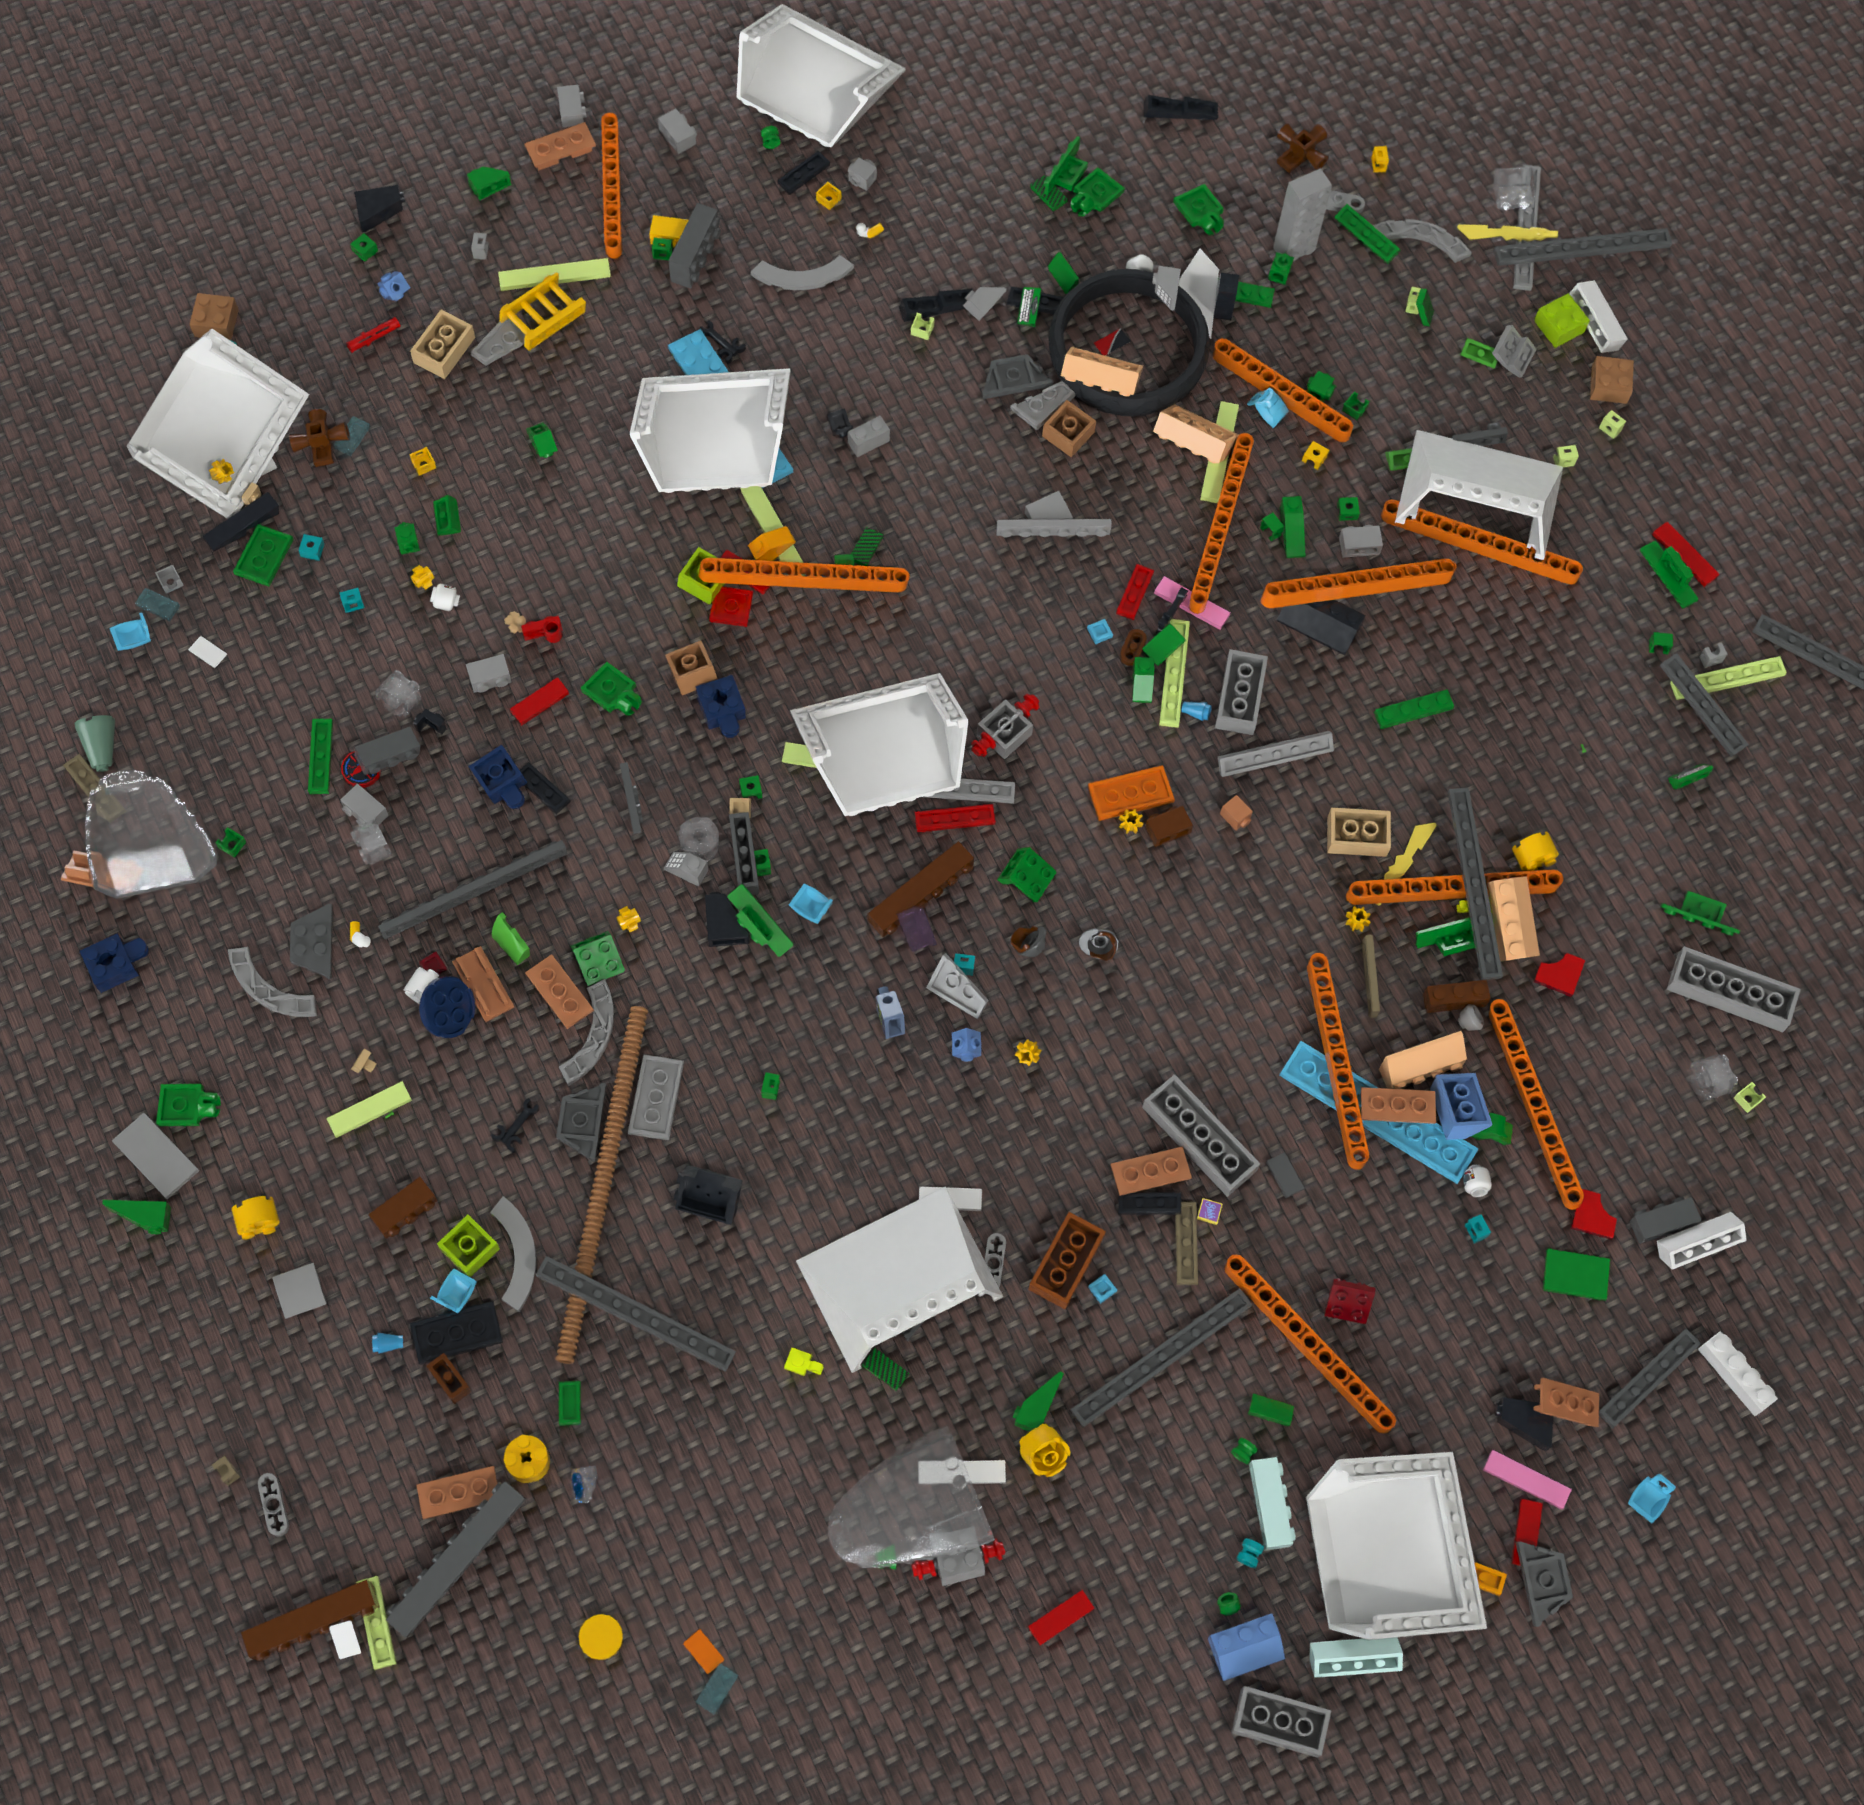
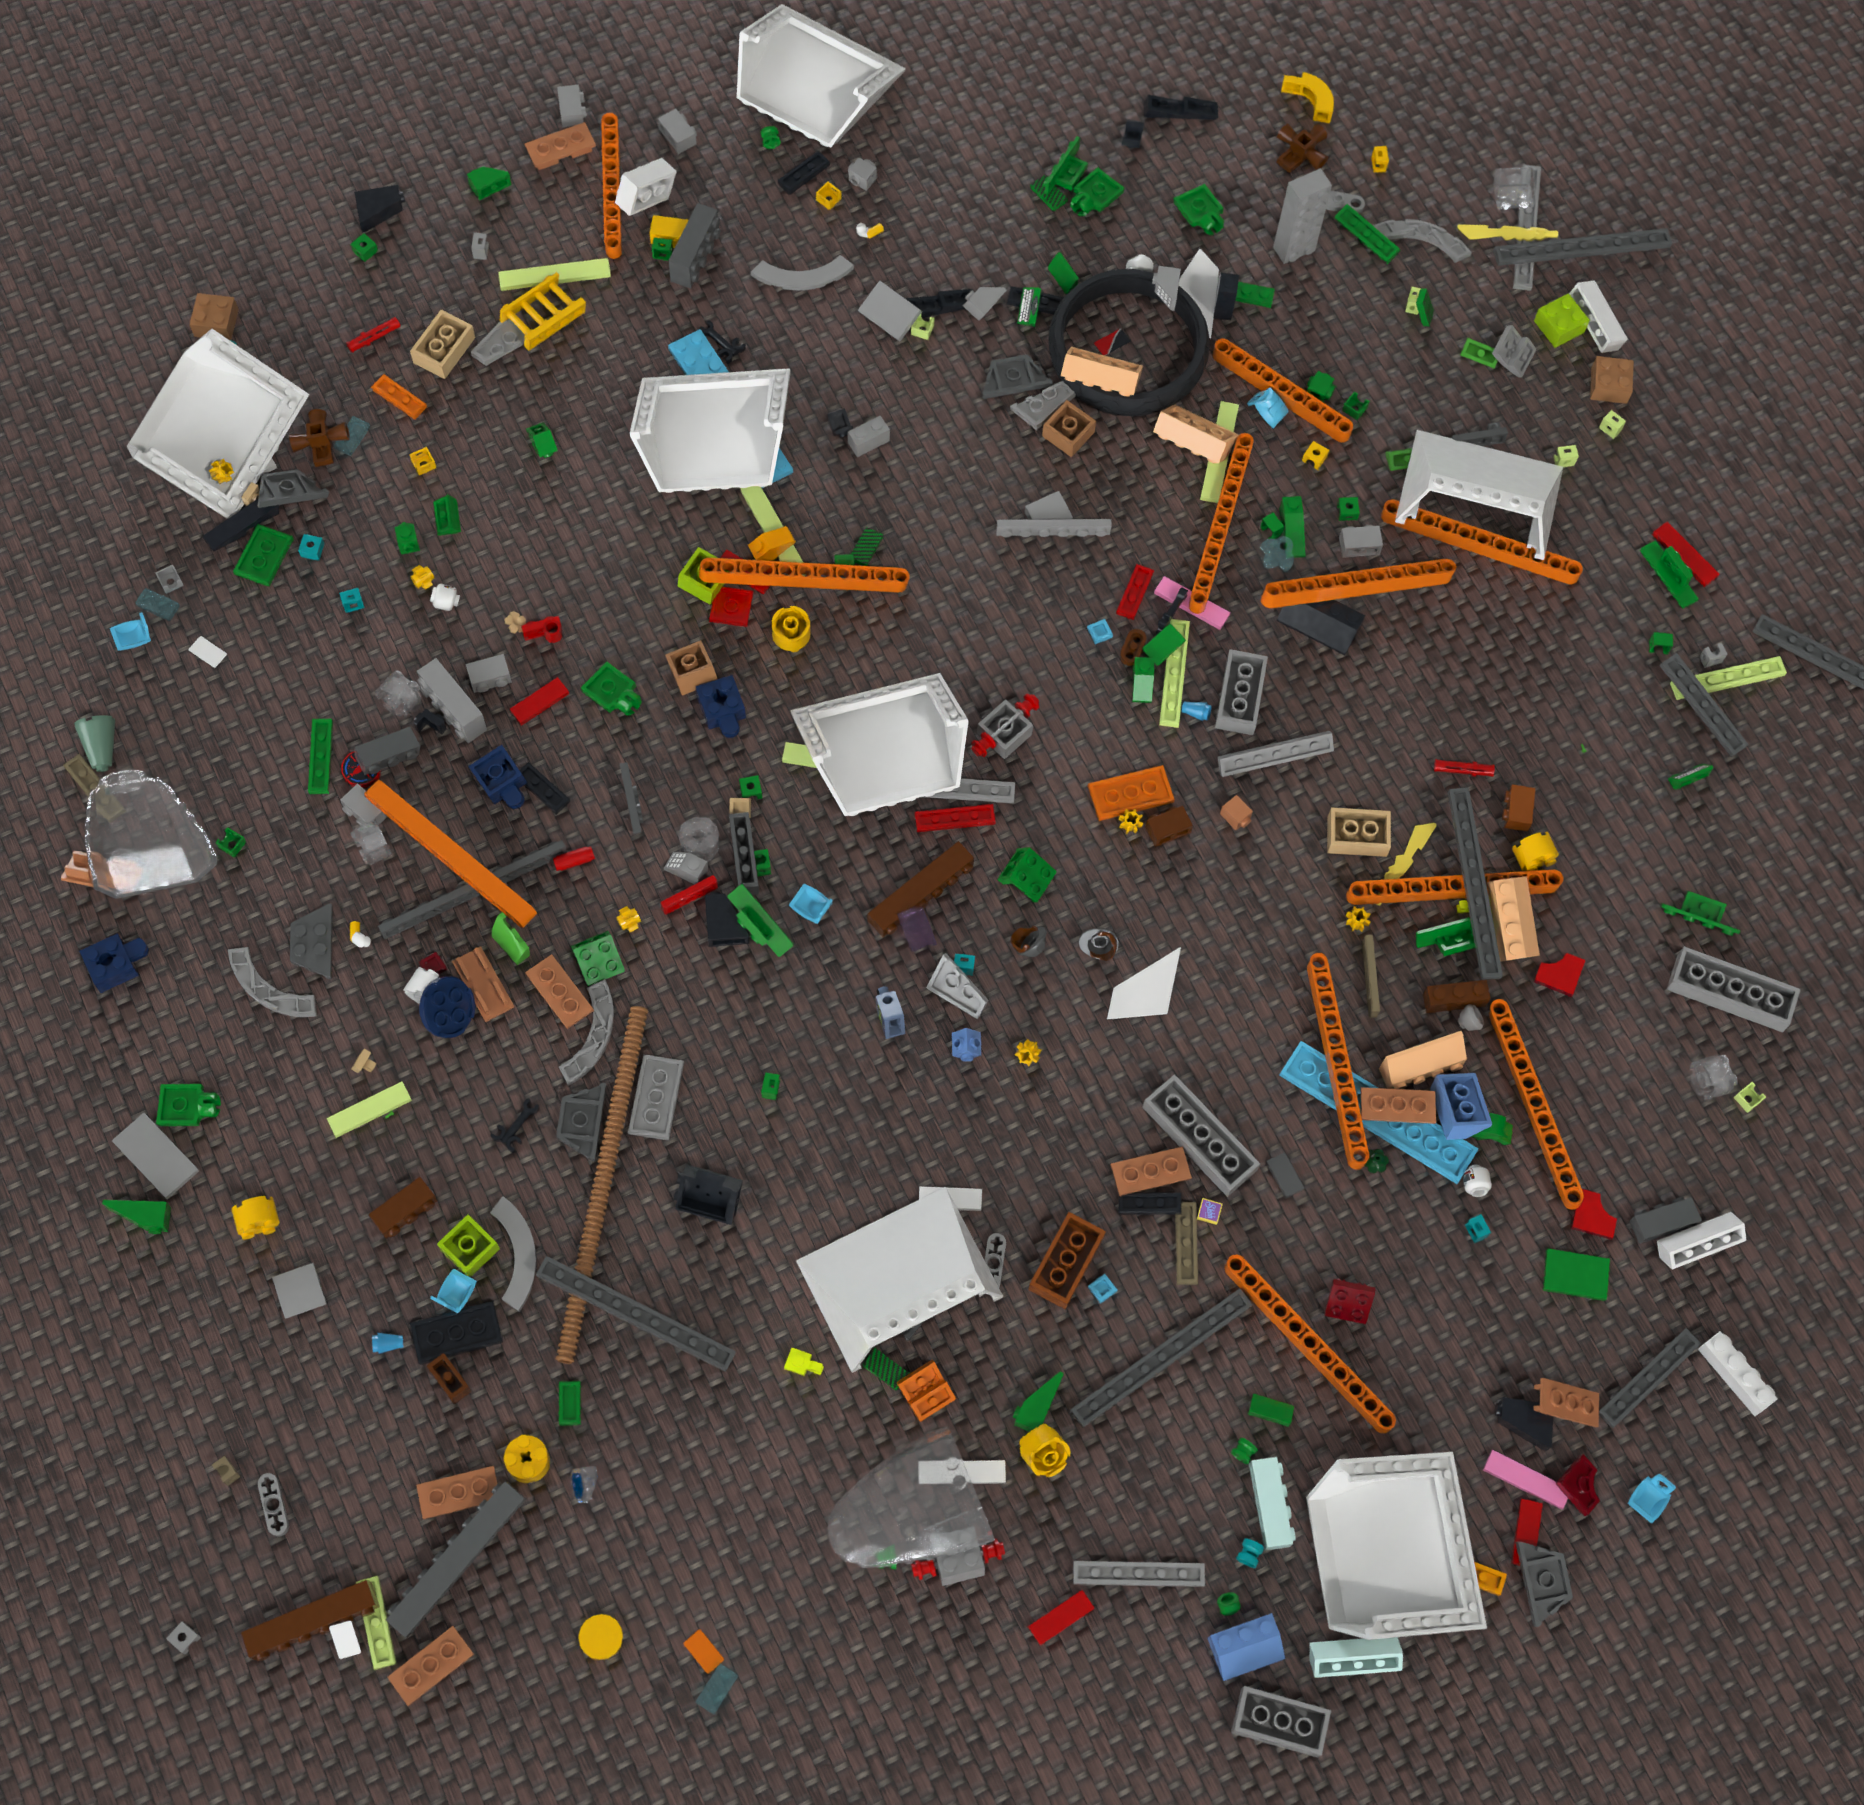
medium blue brick [377,271,410,301] -> none
green brick [1268,252,1294,285] -> none
green plate [1374,689,1454,729] -> none
none -> light grey piece [166,1621,201,1655]
none -> dark grey wing [258,469,329,508]
none -> orange beam [364,779,537,928]
none -> orange tile [371,374,427,420]
none -> nougat brick [387,1626,474,1706]
none -> light grey brick [417,658,487,743]
none -> red piece [553,846,595,871]
none -> white brick [615,158,677,216]
none -> red tile [660,875,718,915]
none -> yellow brick [772,606,811,652]
none -> light grey tile [858,281,922,342]
none -> orange slope [896,1360,956,1422]
none -> light grey plate [1073,1561,1205,1587]
none -> white sticker [1107,947,1181,1019]
none -> black bracket [1122,119,1144,148]
none -> clear light blue plate [1259,536,1294,572]
none -> yellow arch [1281,72,1334,123]
none -> dark green plant [1365,1149,1389,1174]
none -> red pin [1434,759,1495,777]
none -> dark orange brick [1502,784,1536,832]
none -> dark red tile [1556,1454,1600,1516]

